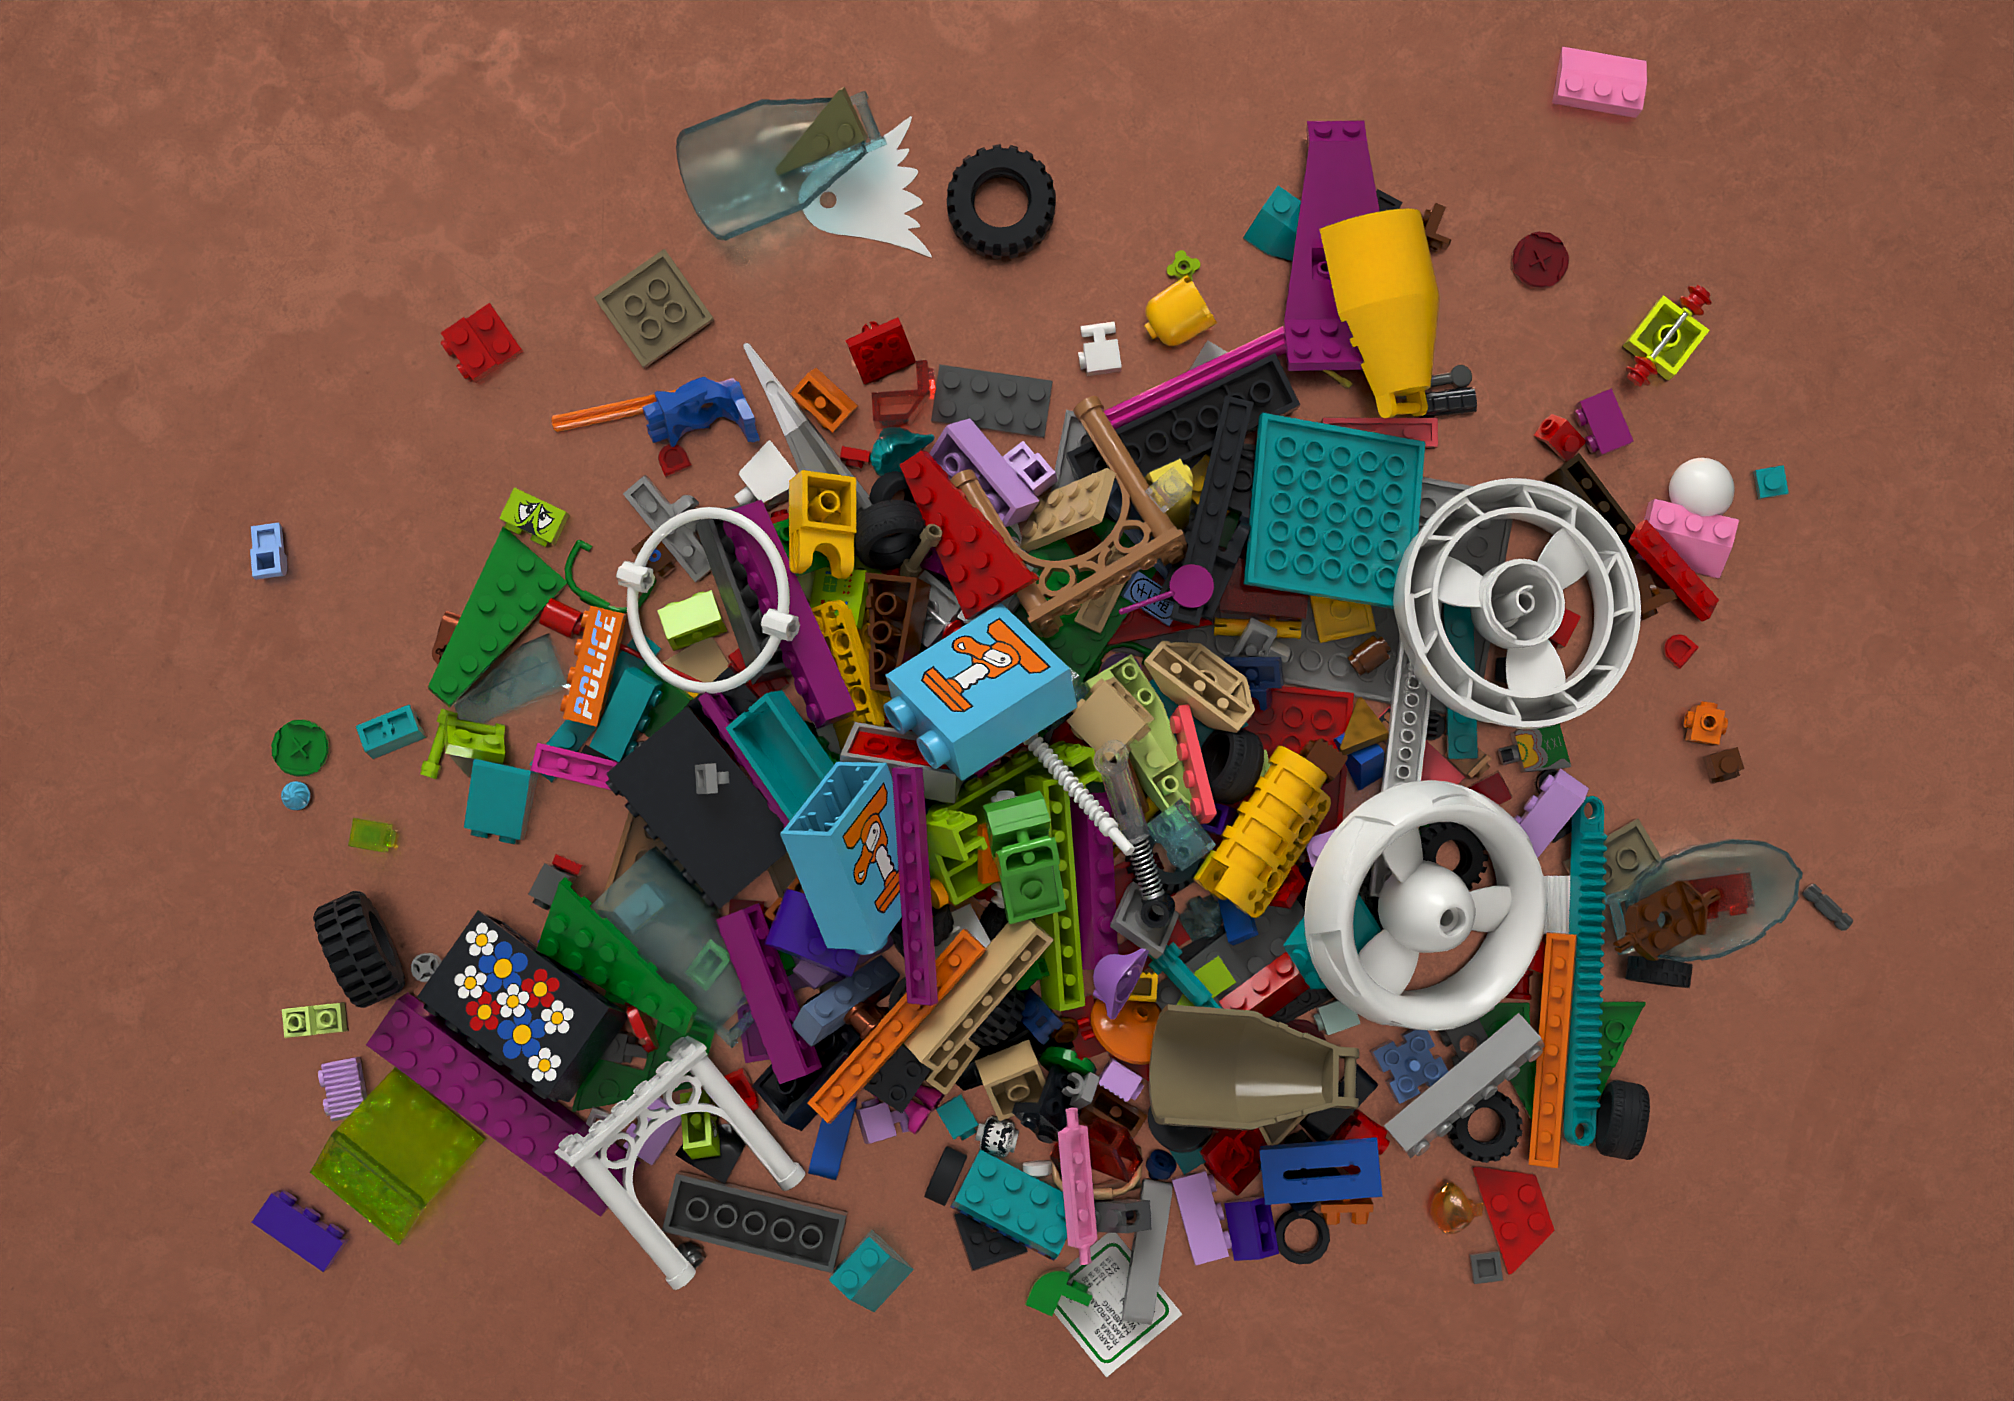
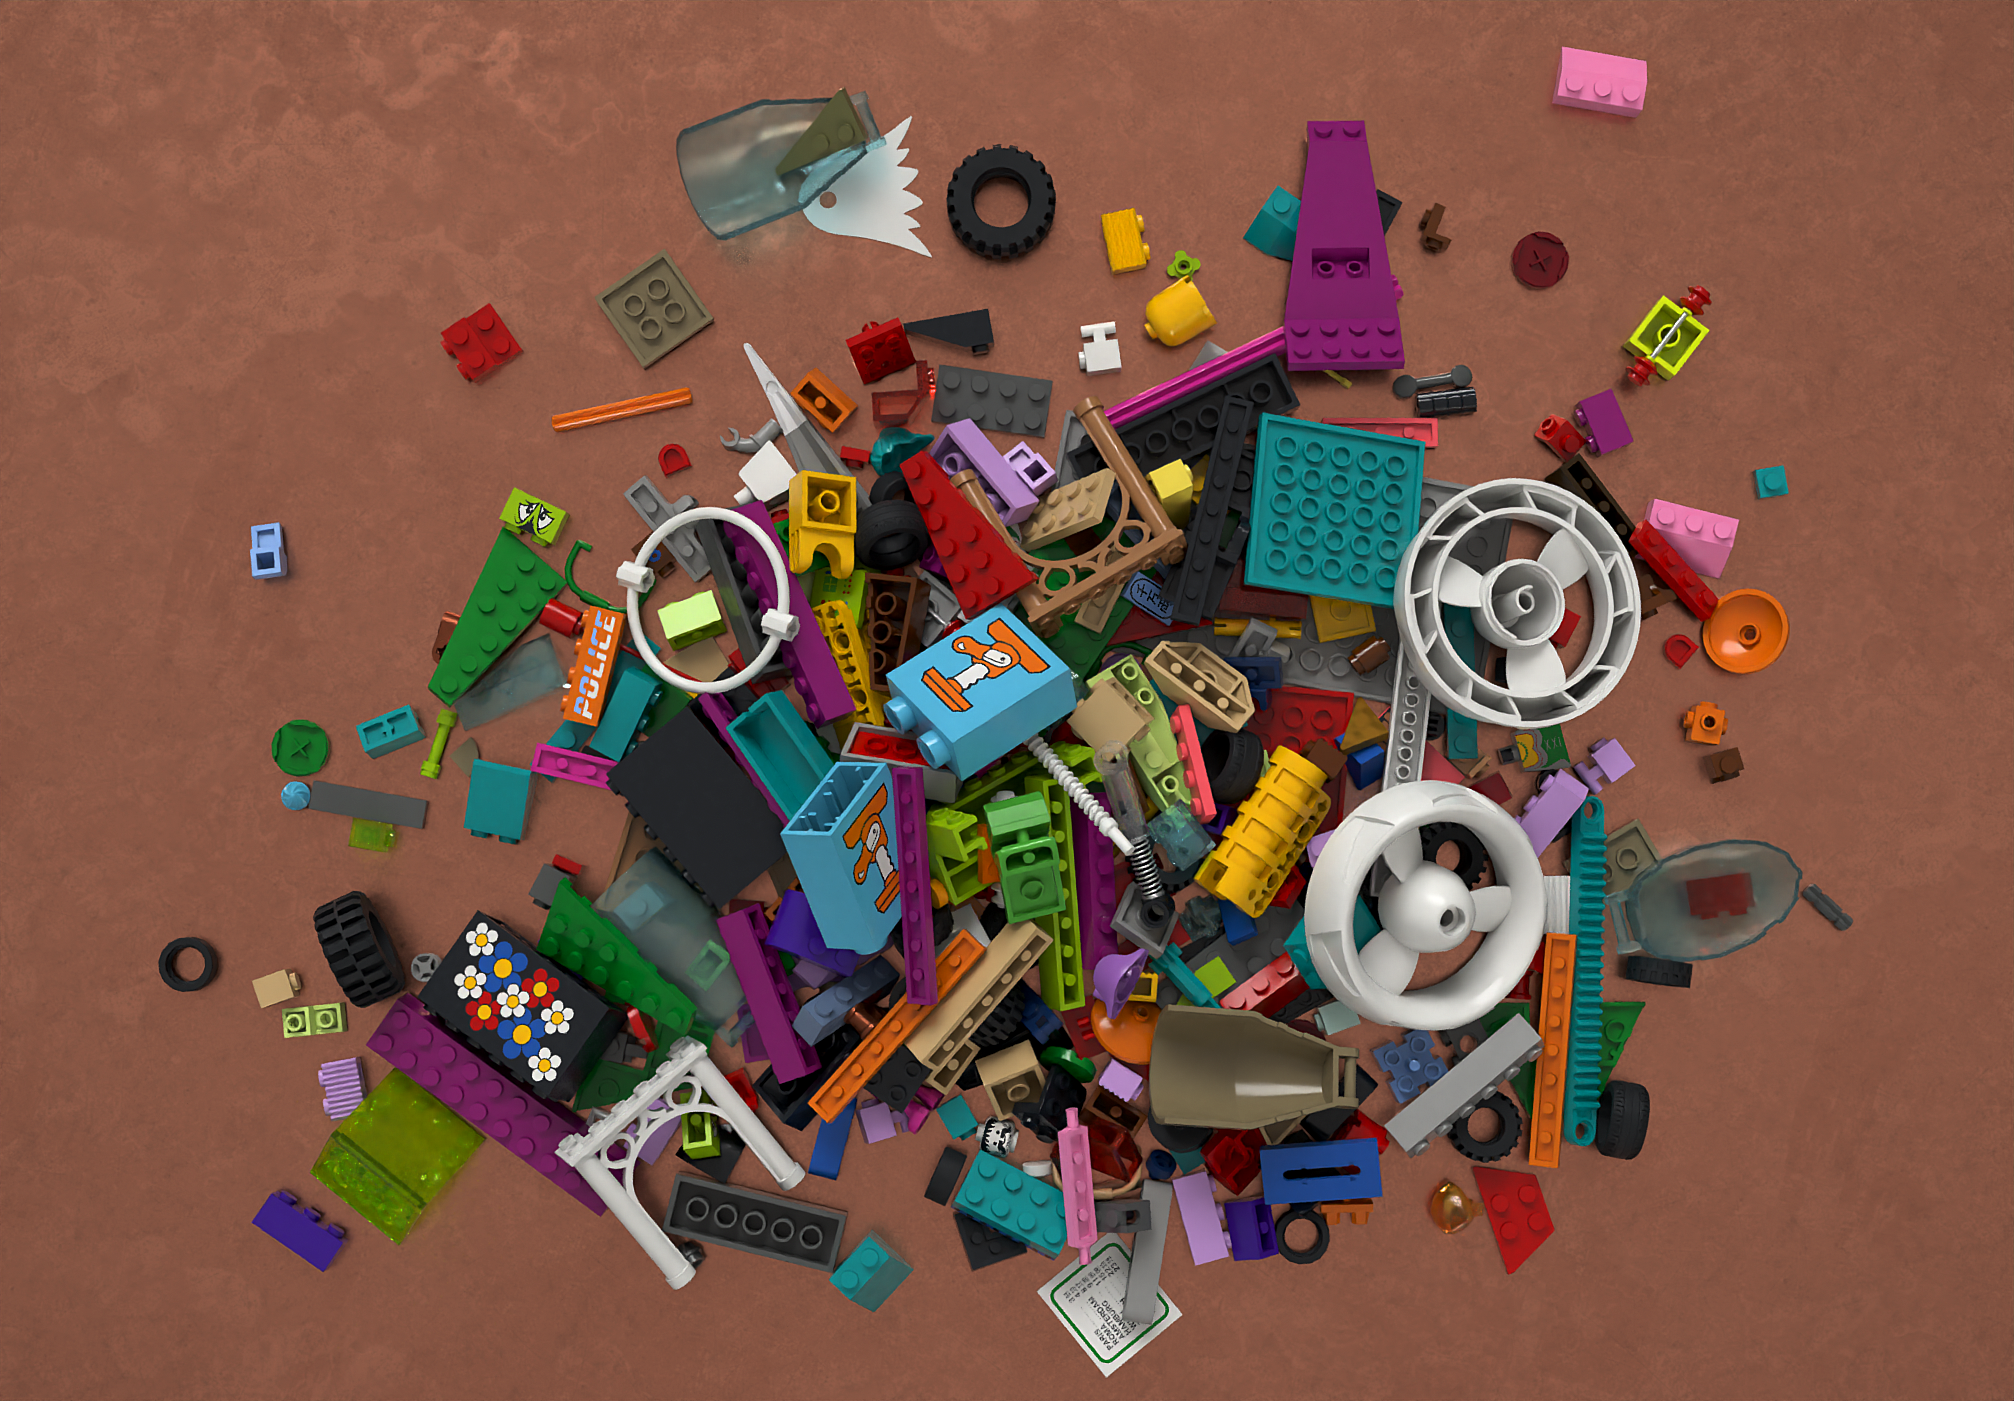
lime plate [444,714,505,764] -> none
blue hips [642,377,760,447] -> none
light grey tile [695,763,729,794] -> none
dark tan bar [899,524,942,577] -> none
green piece [1015,958,1050,990] -> none
green brick [1025,1268,1093,1317] -> none
reddish brown plate [1051,1017,1079,1044] -> none
light grey tile [1062,1072,1100,1110] -> none
magenta piece [1119,564,1214,615] -> none
clear brick [1145,466,1192,513] -> none
yellow windscreen [1319,208,1440,418] -> none
dark grey tile [1469,1250,1503,1284] -> none
reddish brown plate [1613,880,1721,961] -> none
white piece [1669,458,1735,516] -> none
none -> black tyre [158,937,218,992]
none -> tan brick [252,969,301,1008]
none -> dark grey tile [308,780,428,829]
none -> light grey piece [720,418,784,453]
none -> black slope [903,309,994,355]
none -> yellow brick [1100,208,1151,275]
none -> lavender brick [1573,737,1636,795]
none -> orange dish [1703,589,1790,674]

